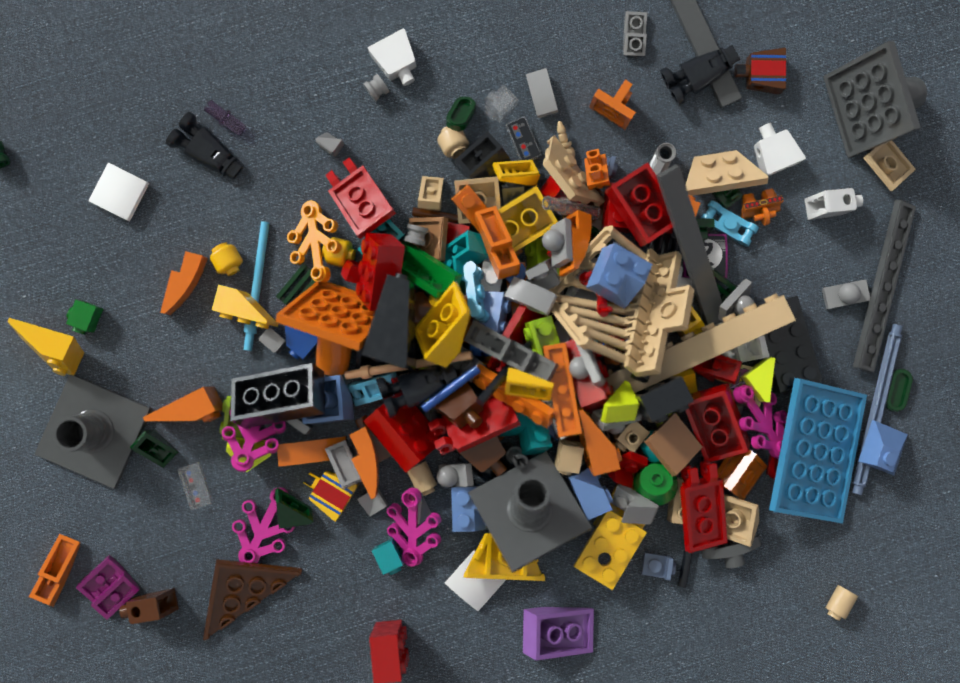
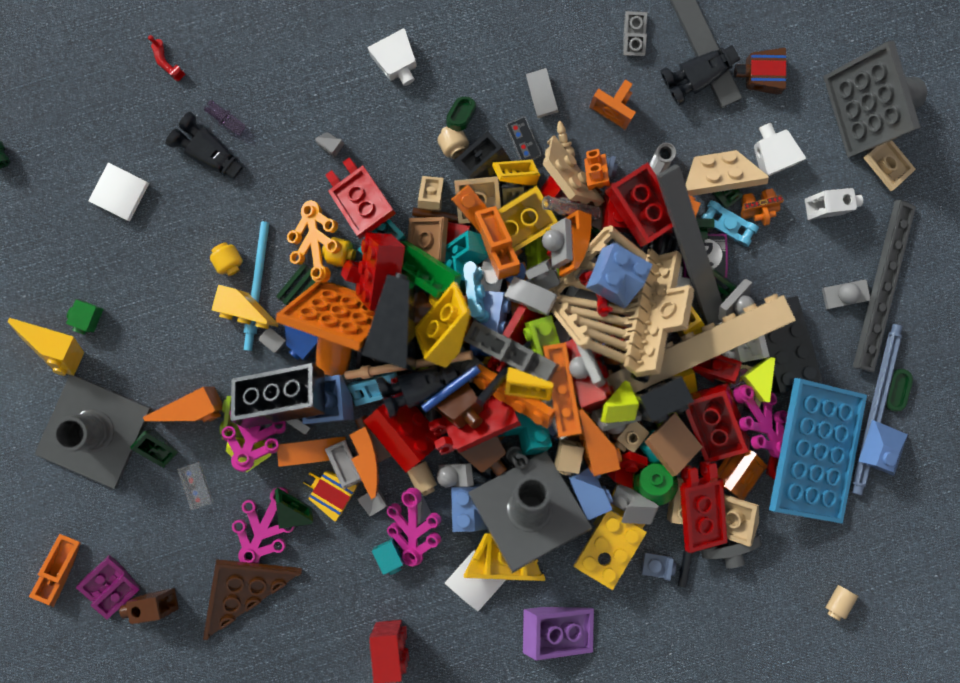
orange slope [160,251,208,315] -> none
light grey wheel [363,74,389,102] -> none
light grey wheel [403,224,429,246] -> none
clear brick [485,85,519,123] -> none
none -> red piece [148,35,186,81]

